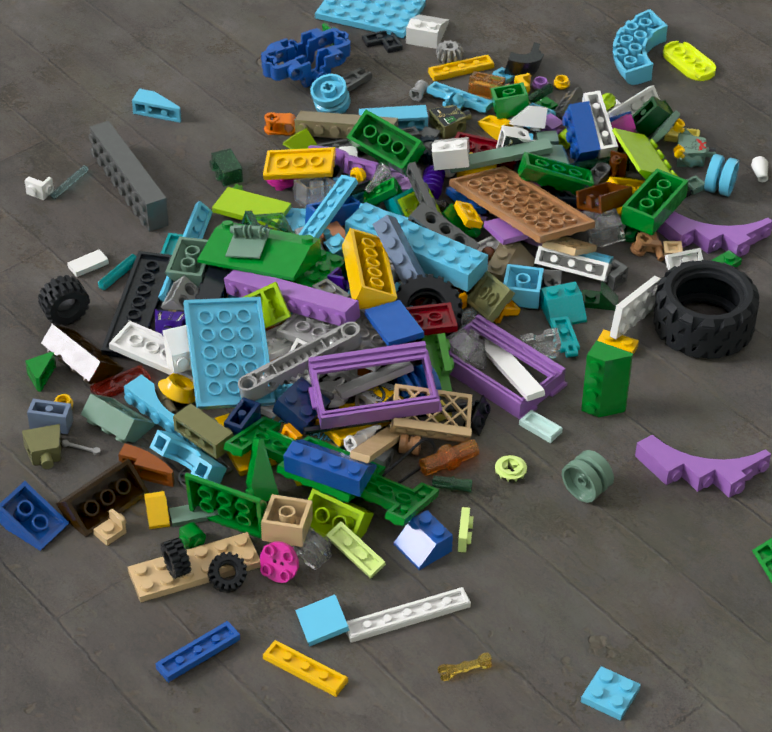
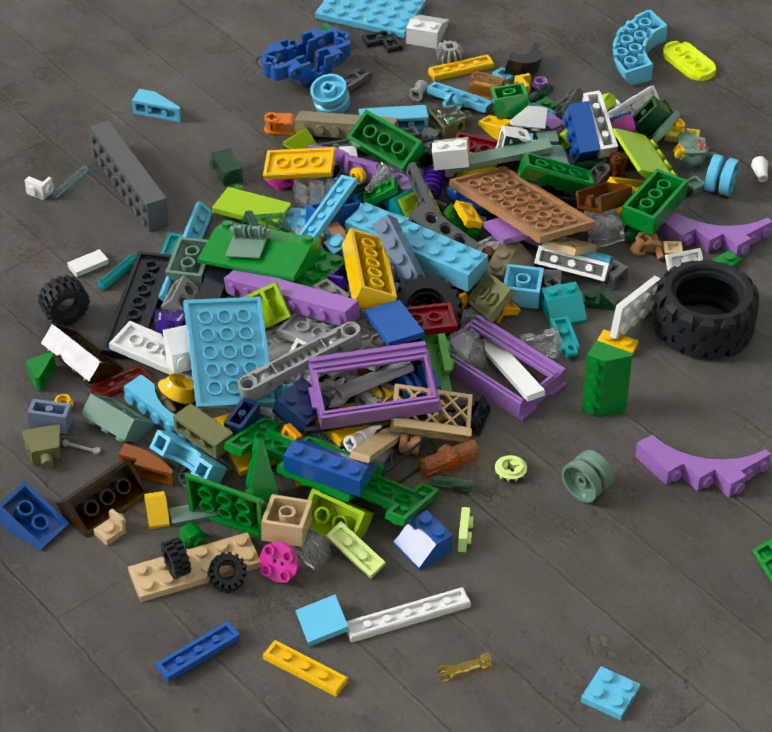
light aqua tile [519,410,563,443] -> none
yellow plate [553,75,570,90] -> none

